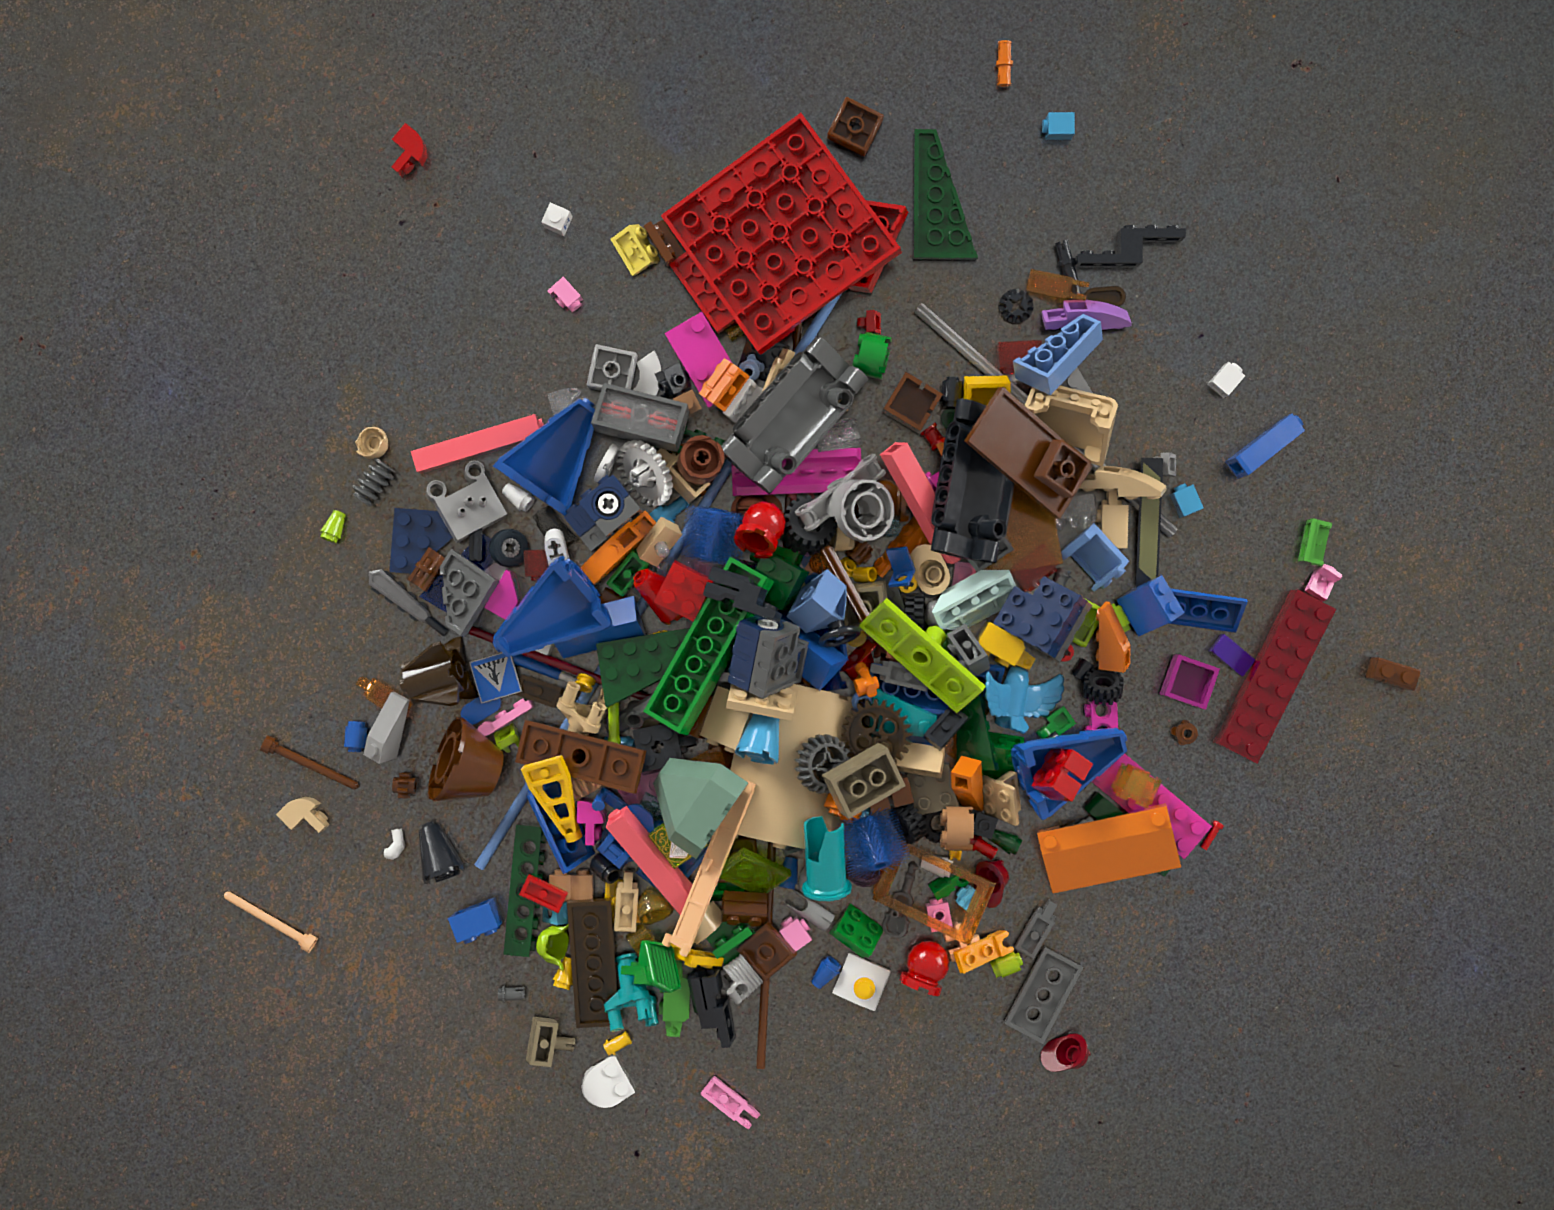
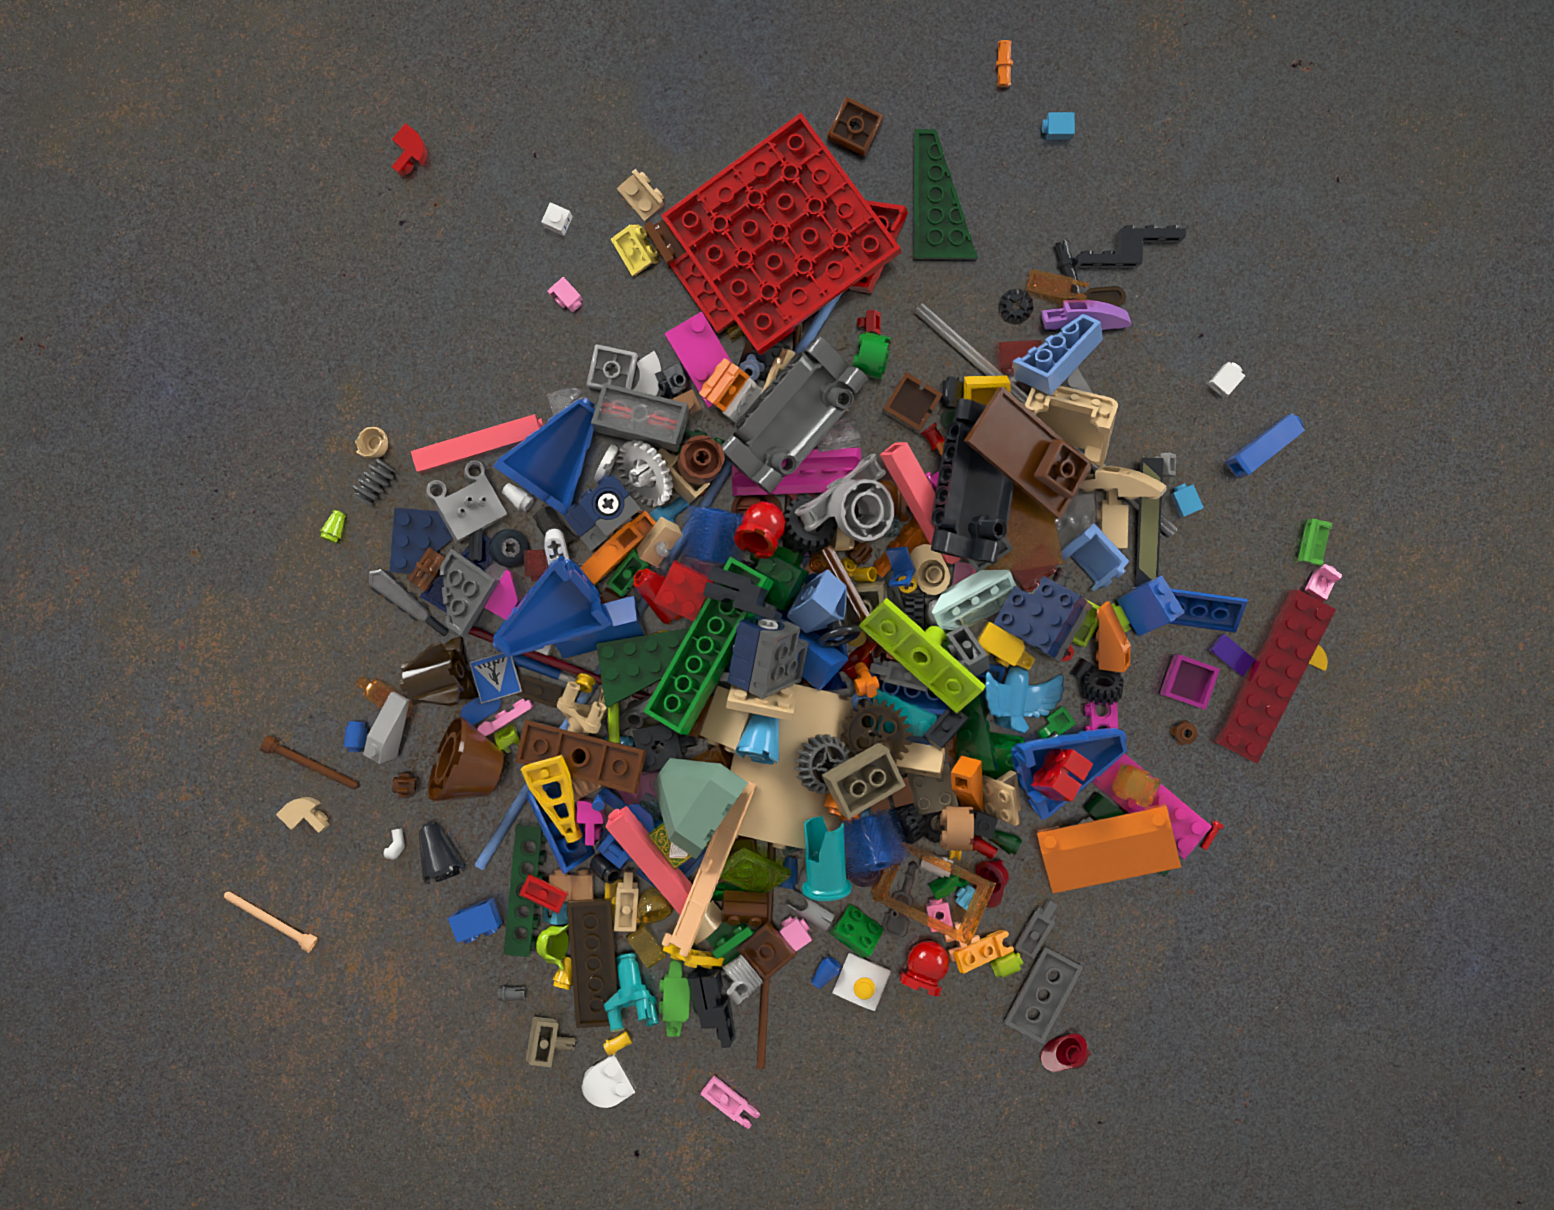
green piece [621,940,681,993] -> none
reddish brown brick [1366,657,1421,691] -> none
none -> tan bracket [617,169,664,222]
none -> yellow tile [1309,645,1328,671]

